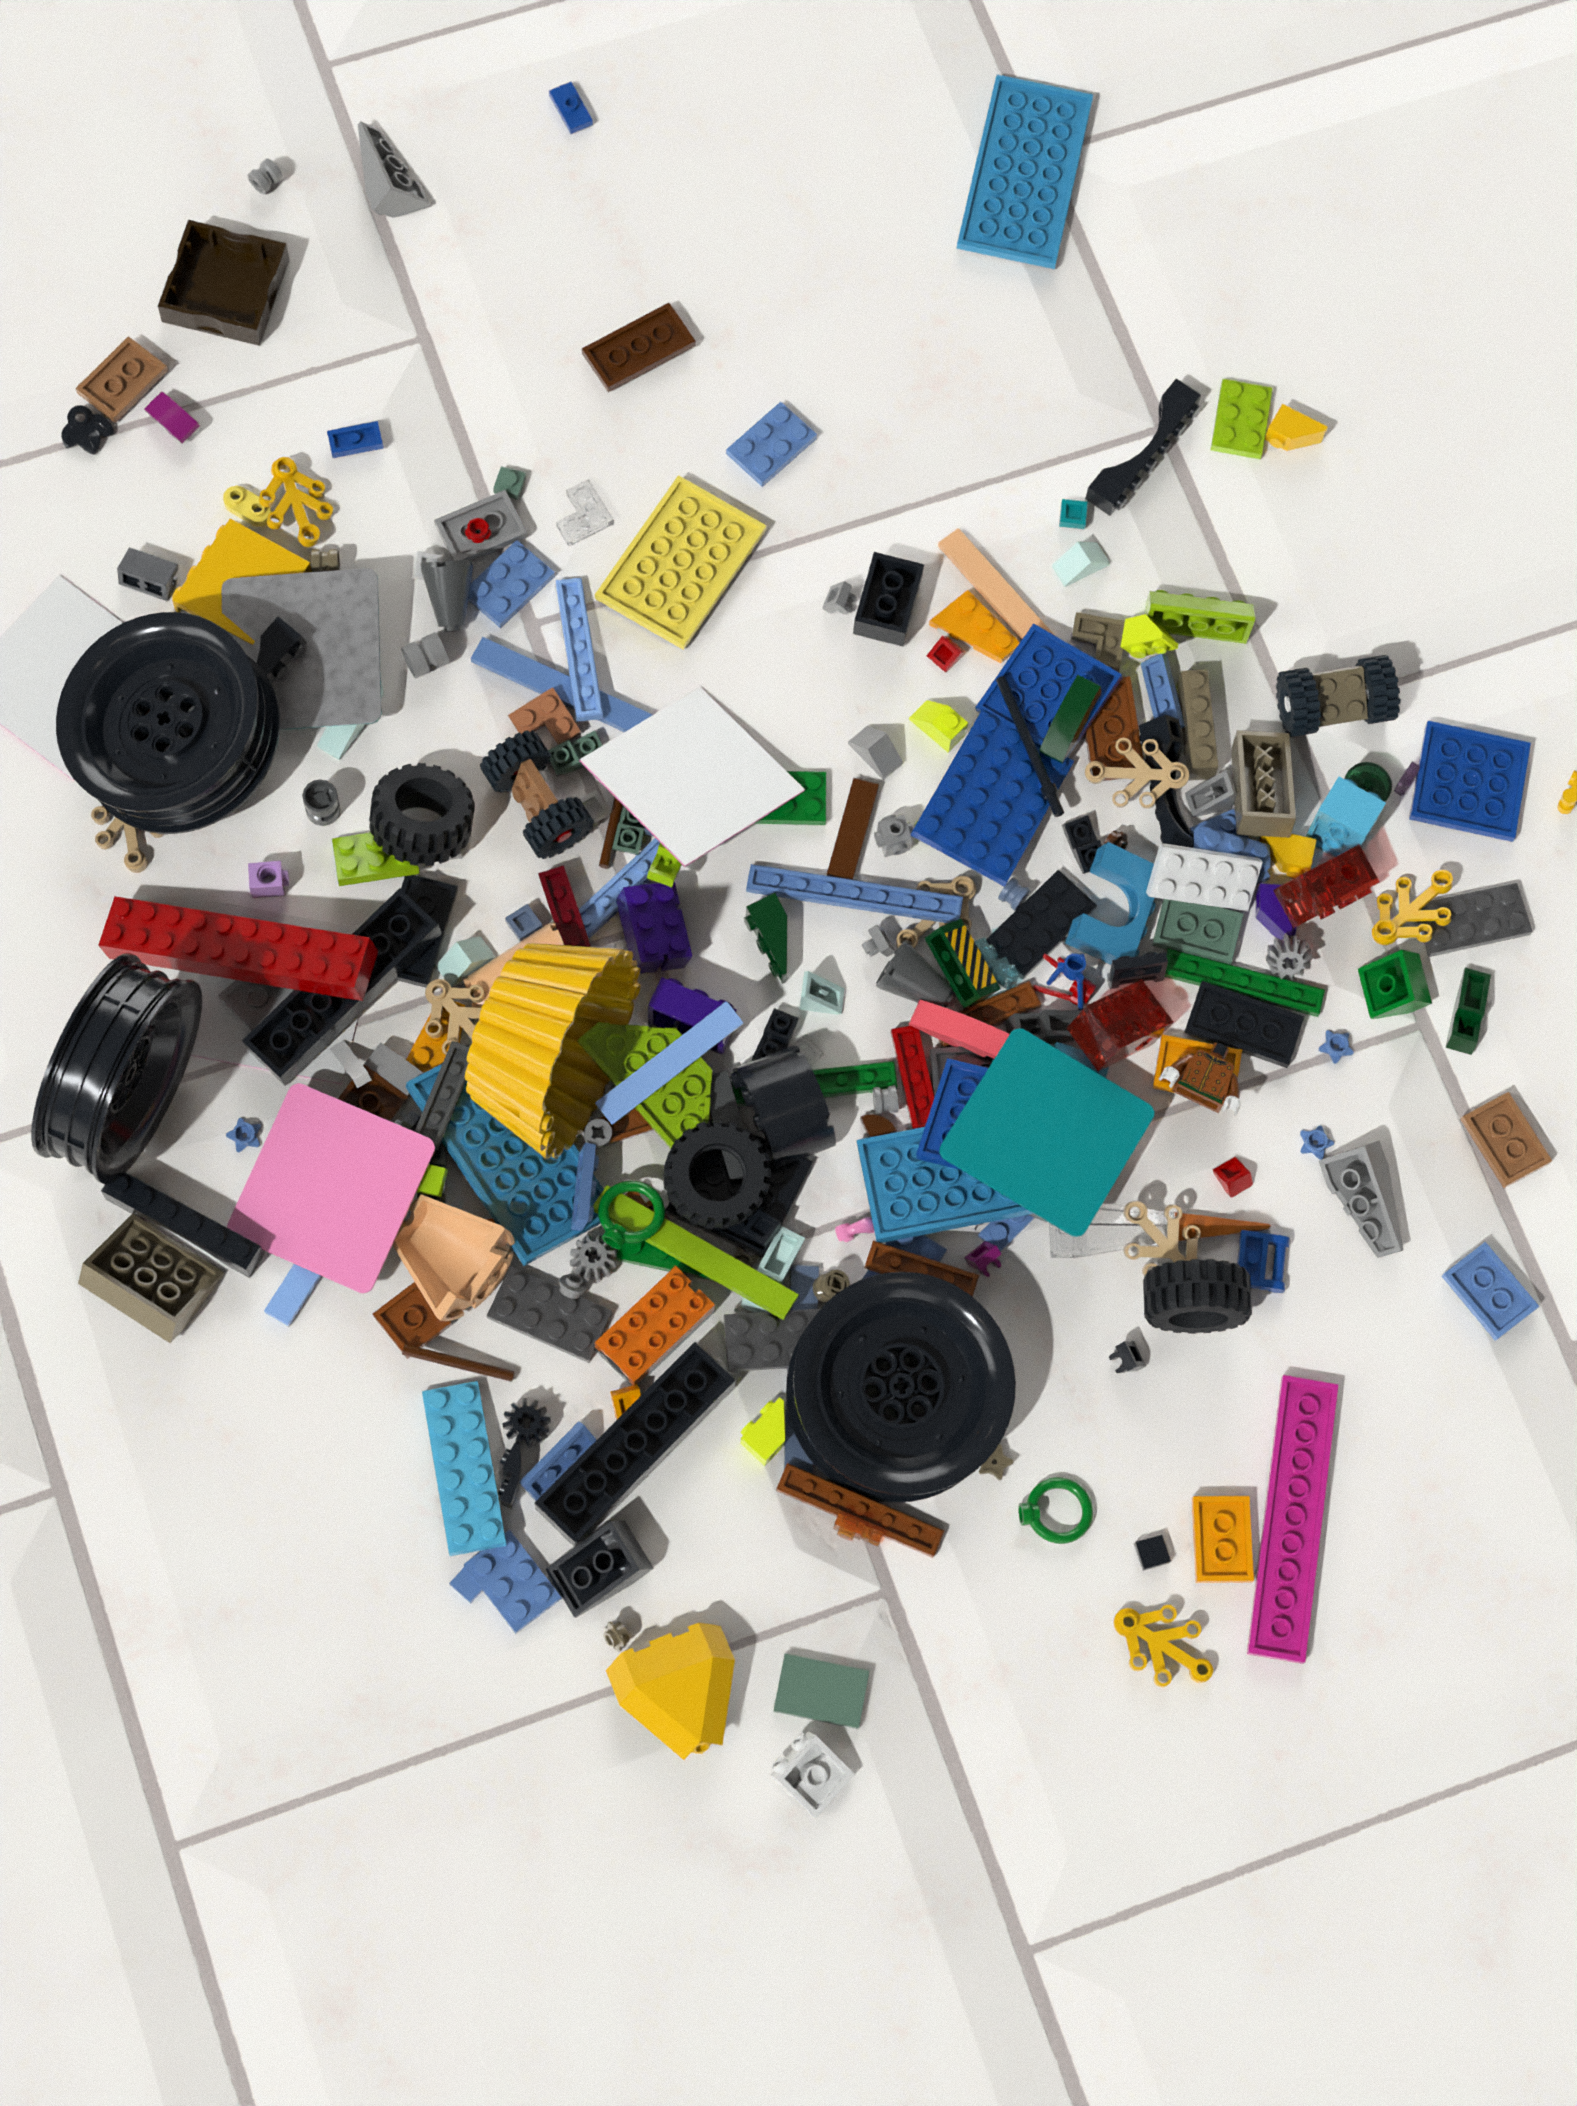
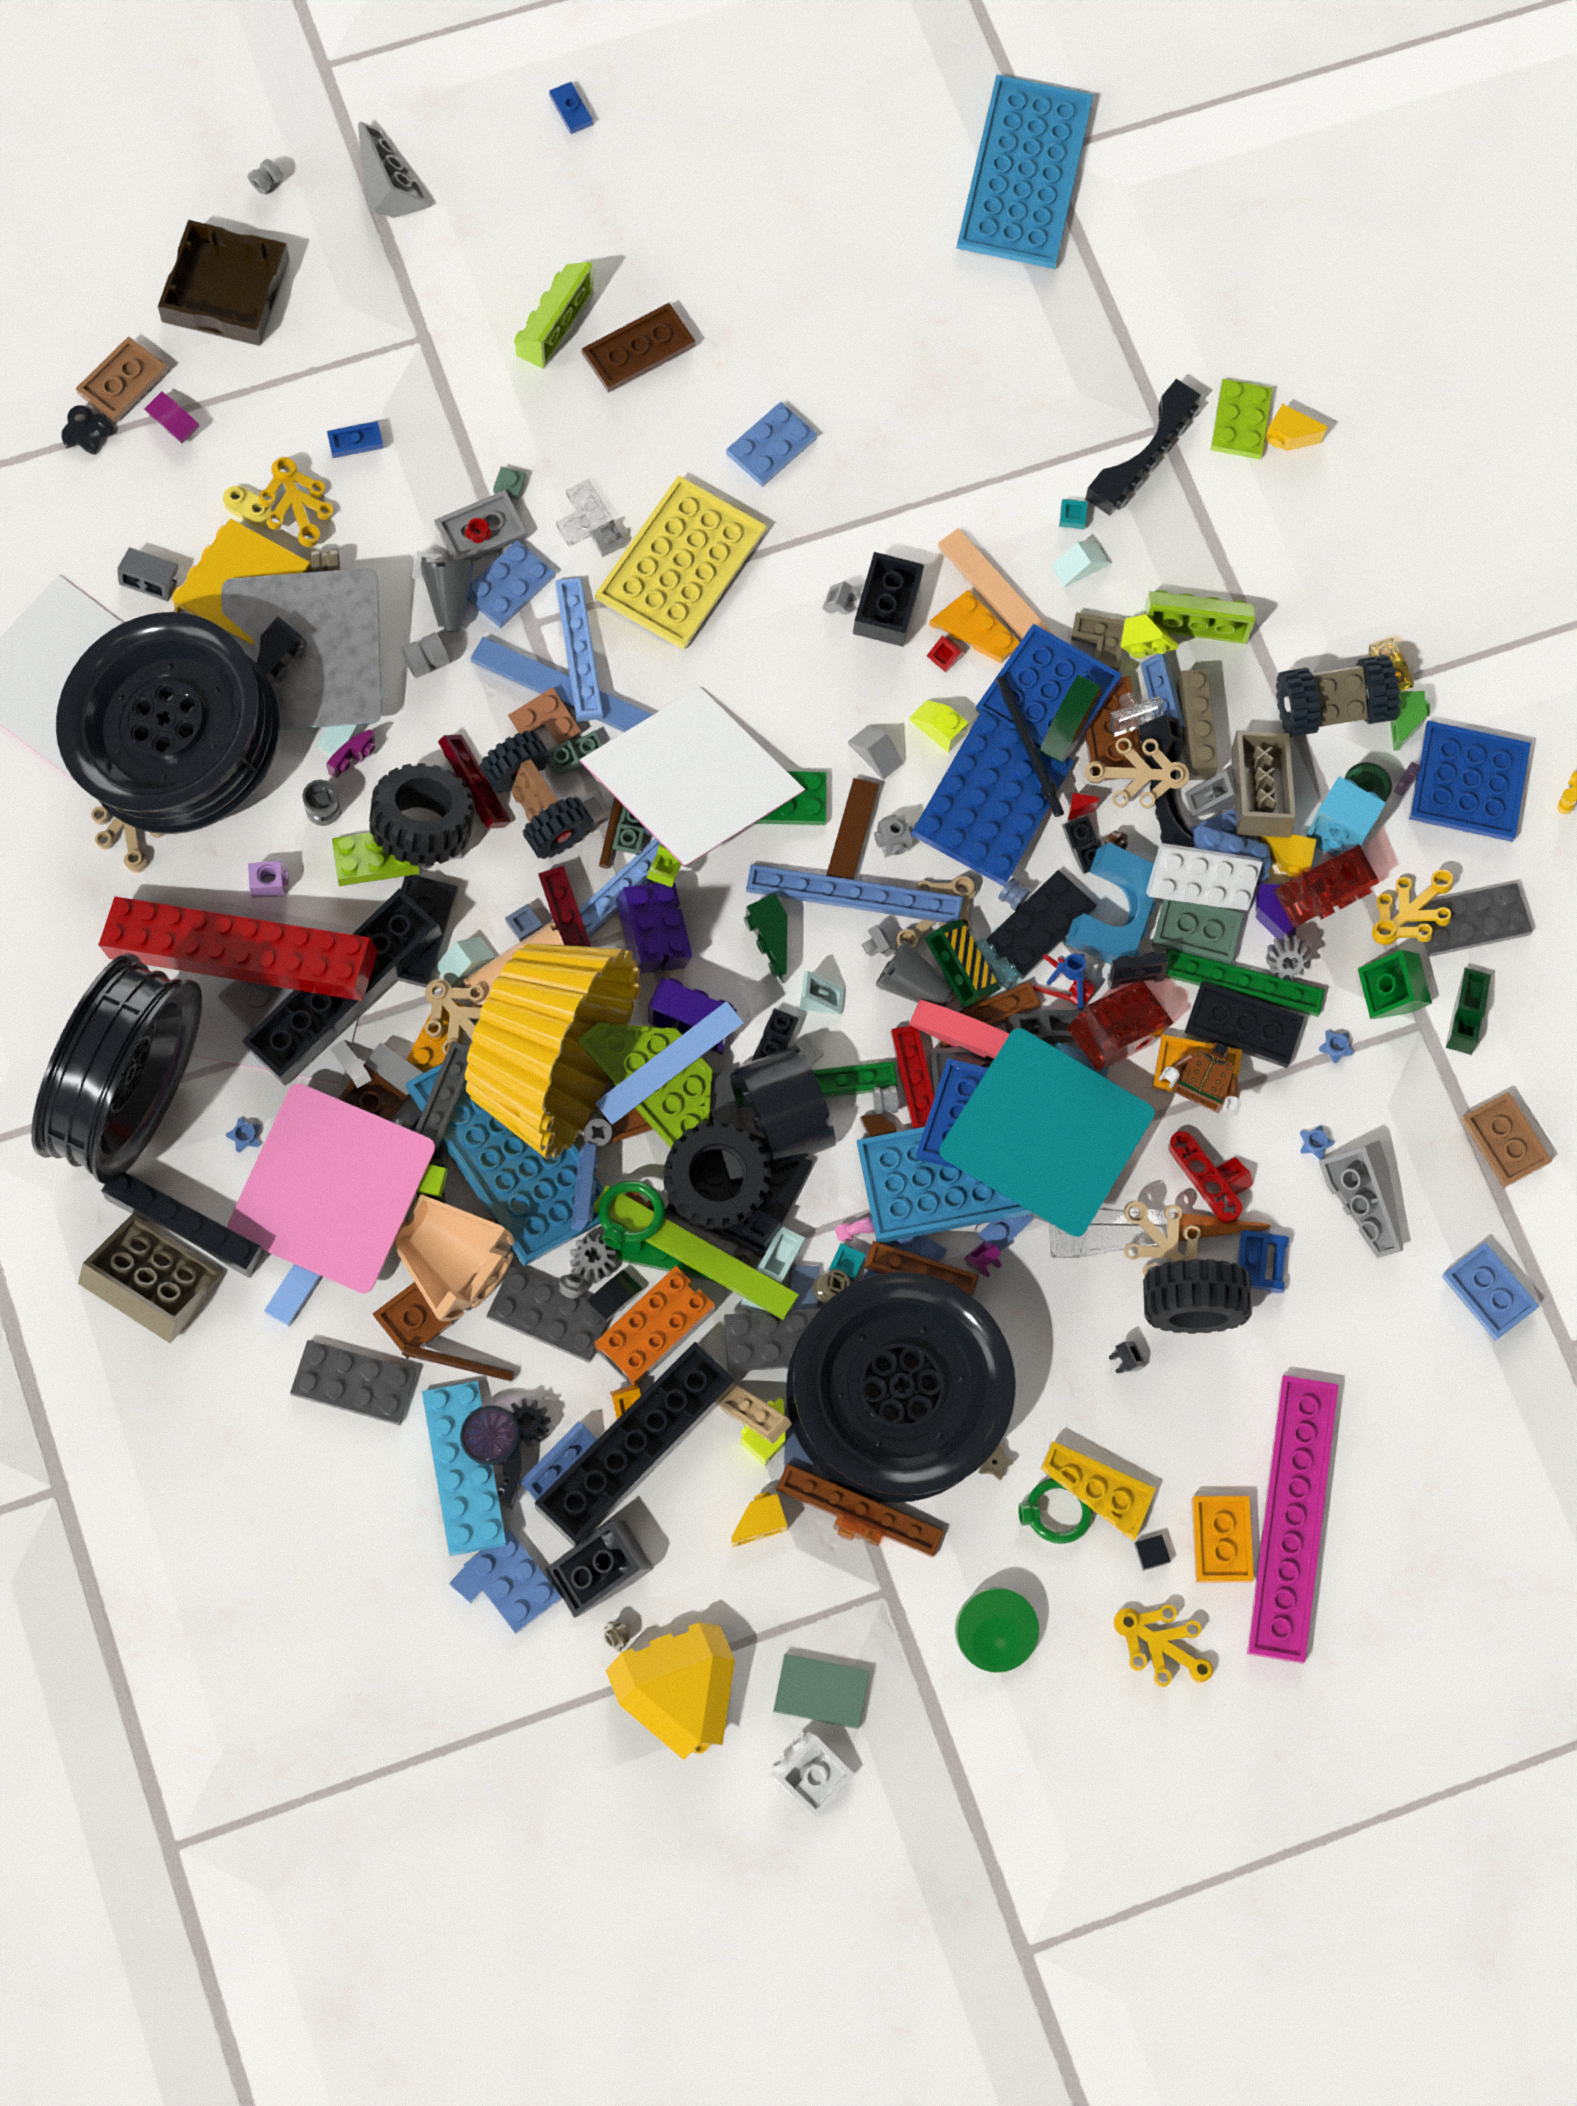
none -> flat silver plate [290,1340,416,1426]
none -> magenta slope [326,729,376,779]
none -> dark red plate [437,734,511,829]
none -> clear purple wheel [460,1406,520,1465]
none -> lime slope [514,262,593,369]
none -> black slope [585,1269,643,1324]
none -> light grey tile [591,521,626,557]
none -> tan tile [718,1385,792,1444]
none -> yellow slope [731,1492,788,1548]
none -> teal plate [829,1243,866,1281]
none -> green piece [955,1587,1039,1673]
none -> yellow wing [1040,1441,1156,1541]
none -> red slope [1067,792,1099,820]
none -> clear tile [1110,692,1164,737]
none -> red beam [1168,1131,1242,1224]
none -> clear yellow slope [1369,638,1414,691]
none -> bright green slope [1390,691,1430,751]

